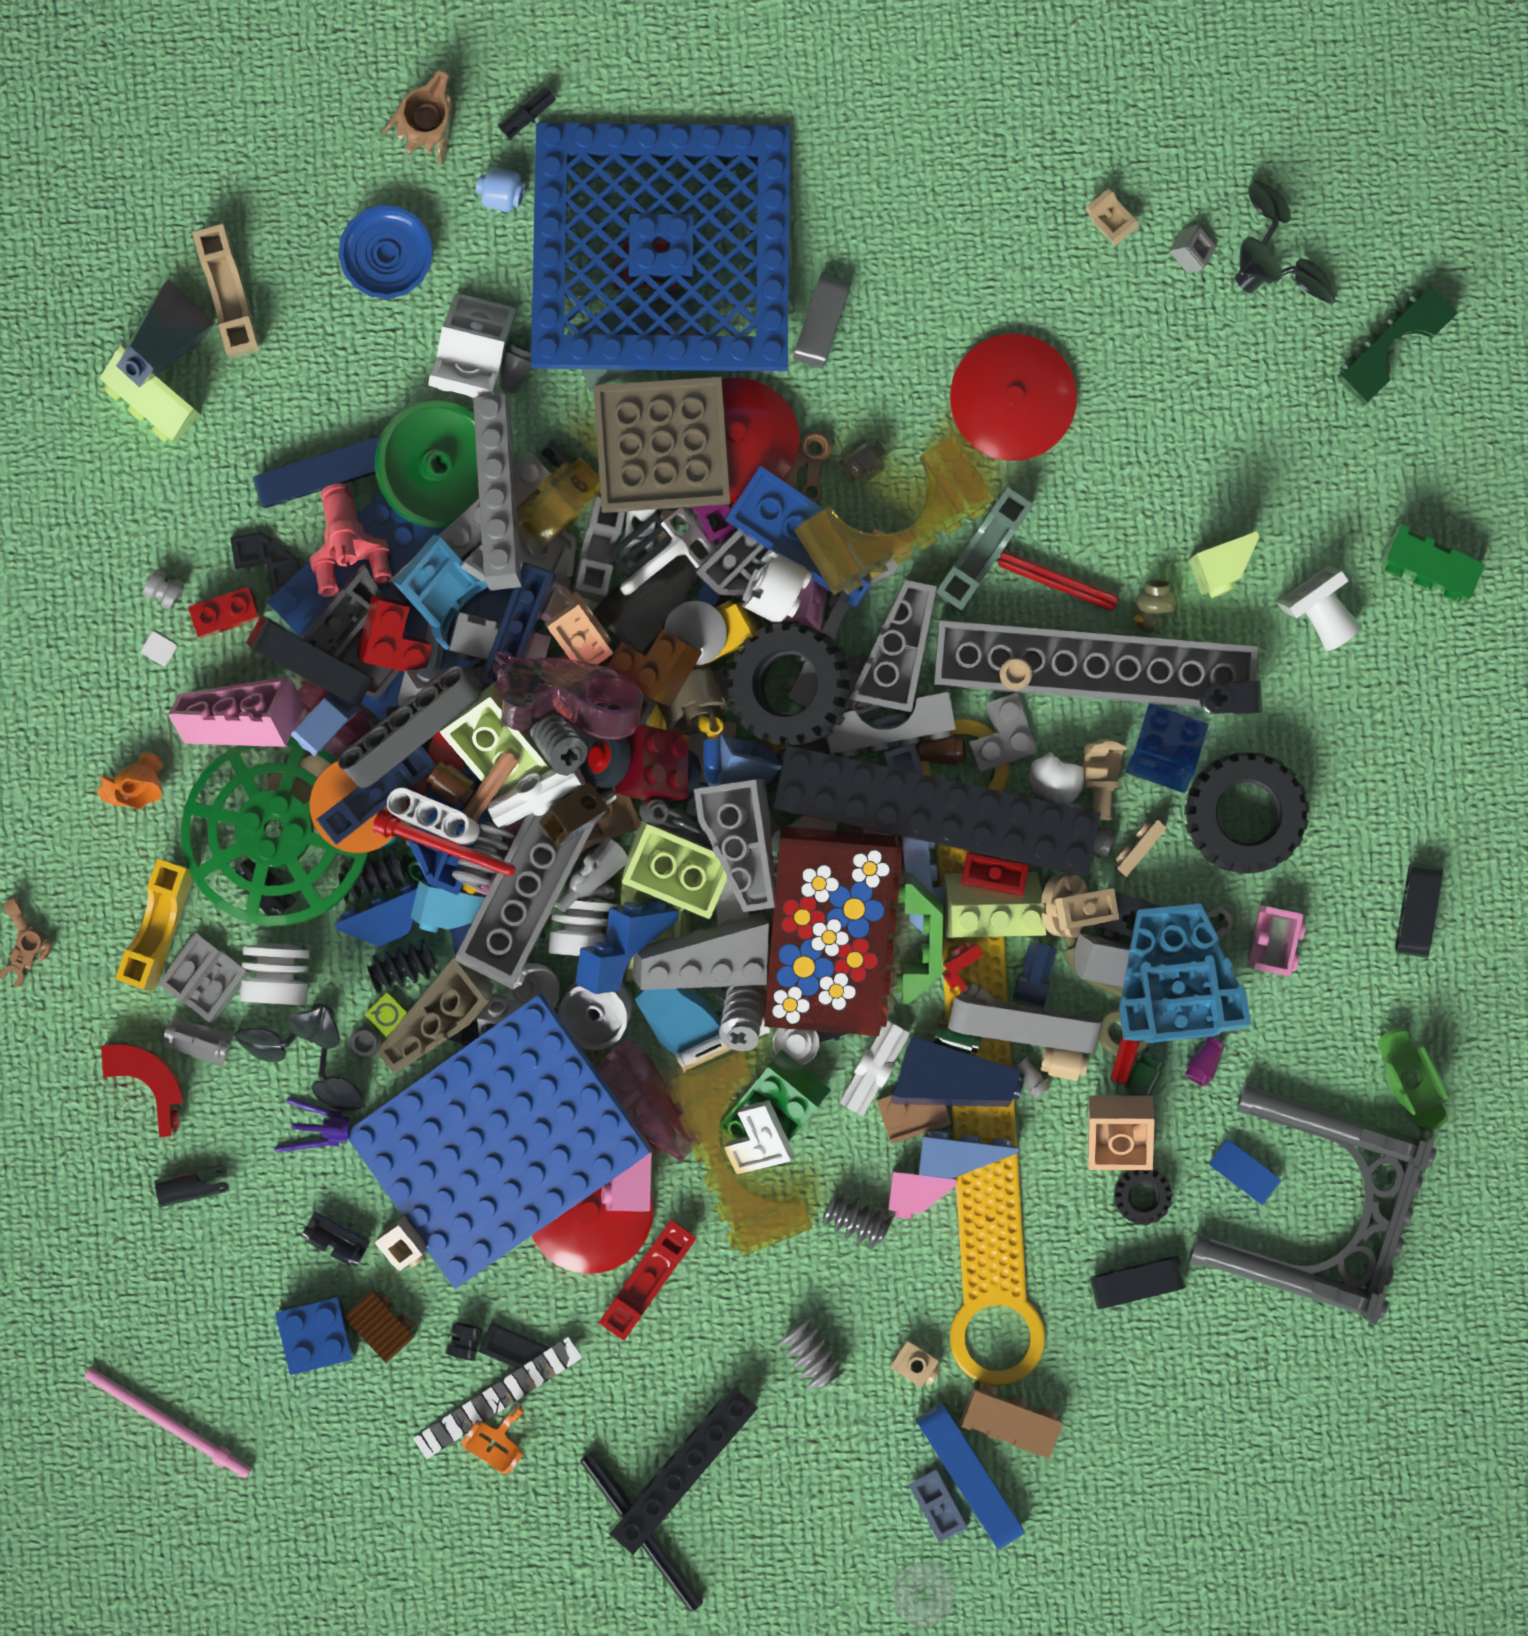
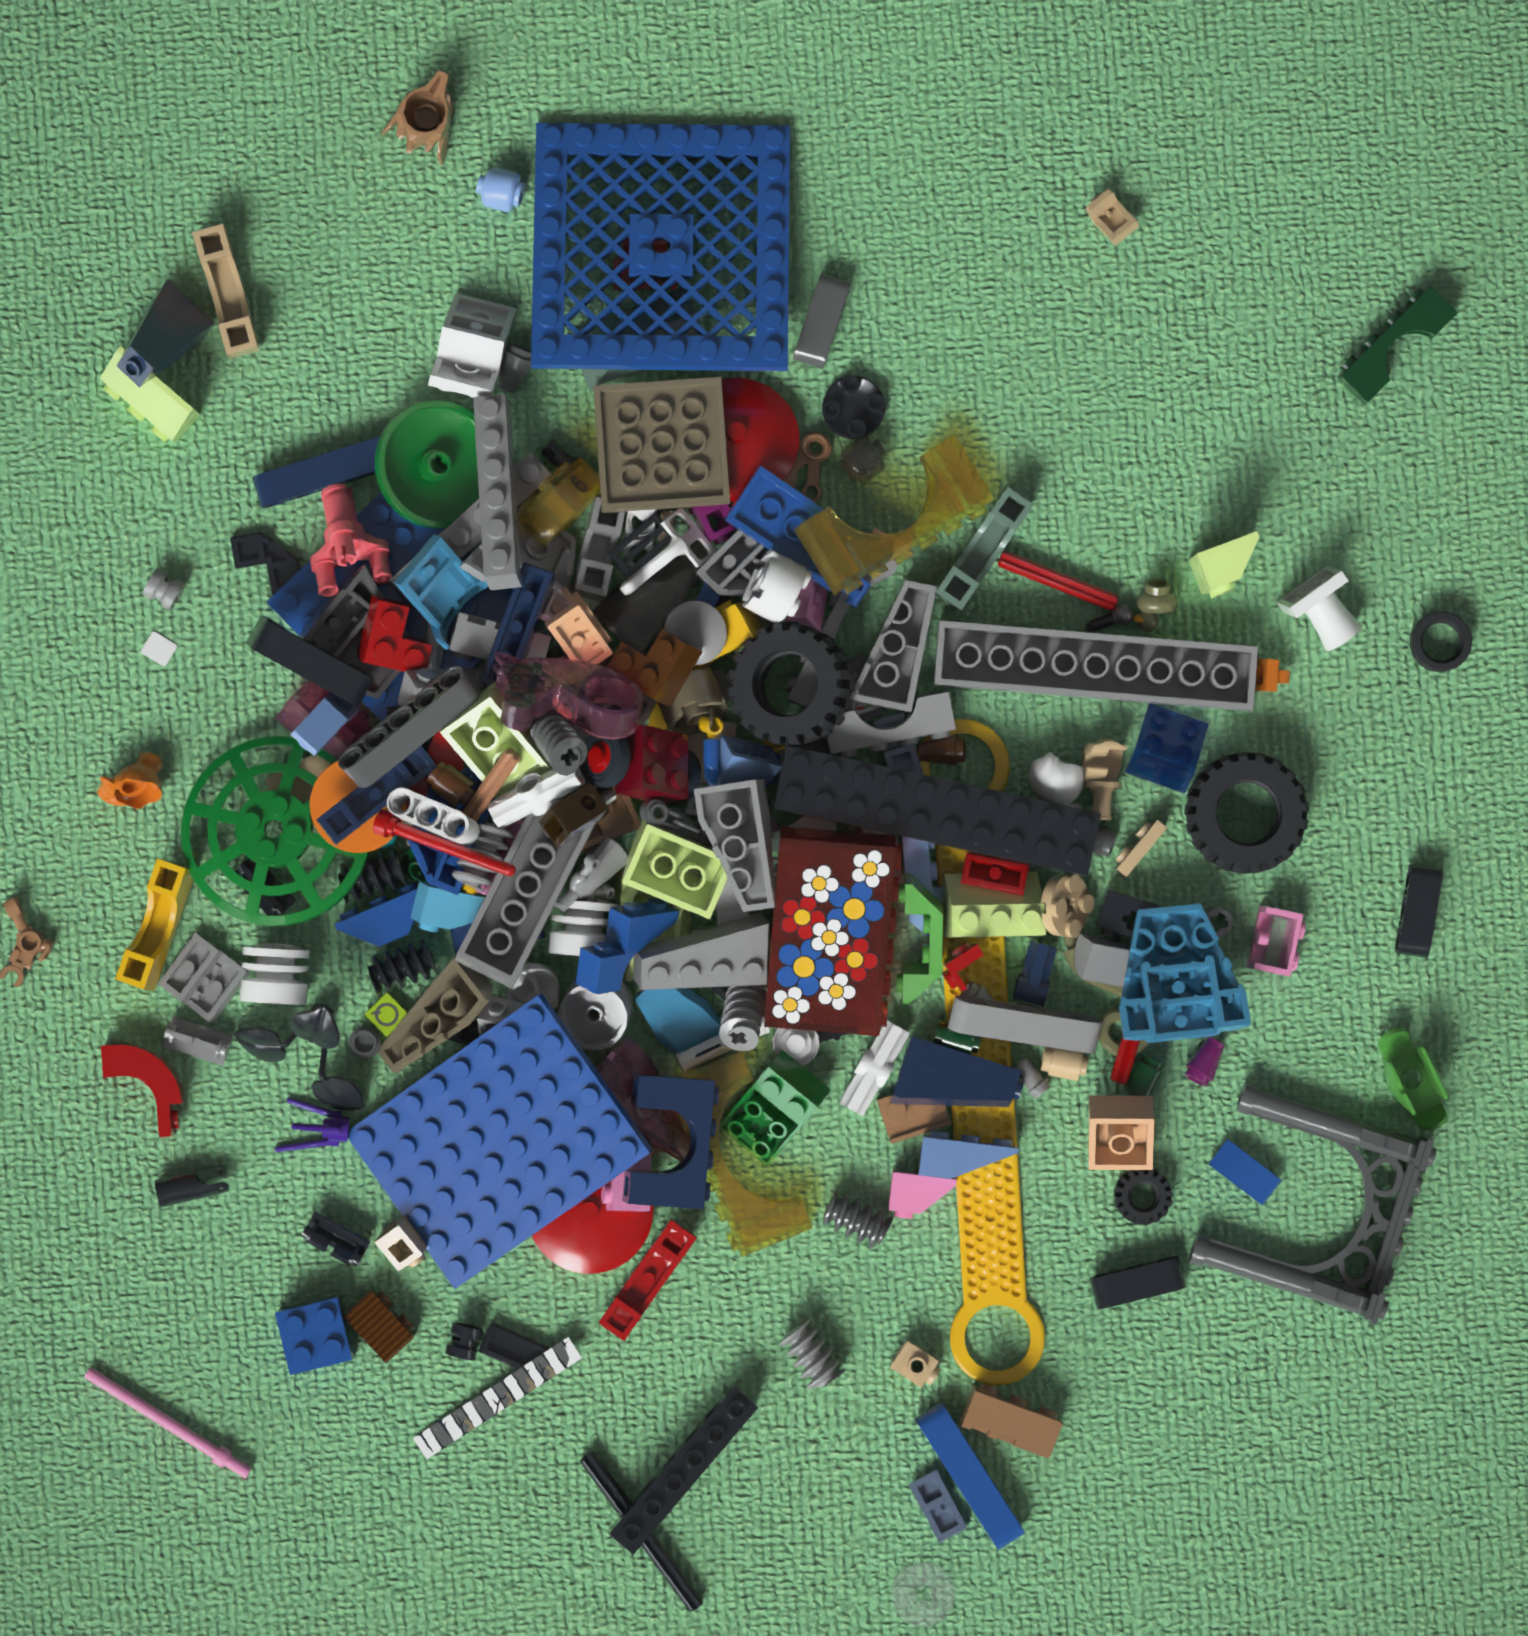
bright pink wedge [168,676,305,747] -> none
red brick [188,587,261,639] -> none
blue hat [338,205,433,299] -> none
orange helmet [461,1403,524,1474] -> none
black axle [497,86,556,141] -> none
white plate [724,1100,795,1174] -> none
red dish [949,334,1077,461] -> none
light grey plate [967,693,1038,773] -> none
tan tile [999,658,1032,690] -> none
tan plate [1055,888,1119,930] -> none
light grey slope [1169,225,1217,273] -> none
black piece [1199,680,1263,714] -> none
black plant [1235,180,1335,305] -> none
green wedge [1379,524,1486,604] -> none
none -> dark blue arch [622,1073,719,1209]
none -> black dish [822,375,886,439]
none -> piece [1086,604,1134,632]
none -> orange tile [1255,659,1290,692]
none -> black tyre [1409,611,1472,672]

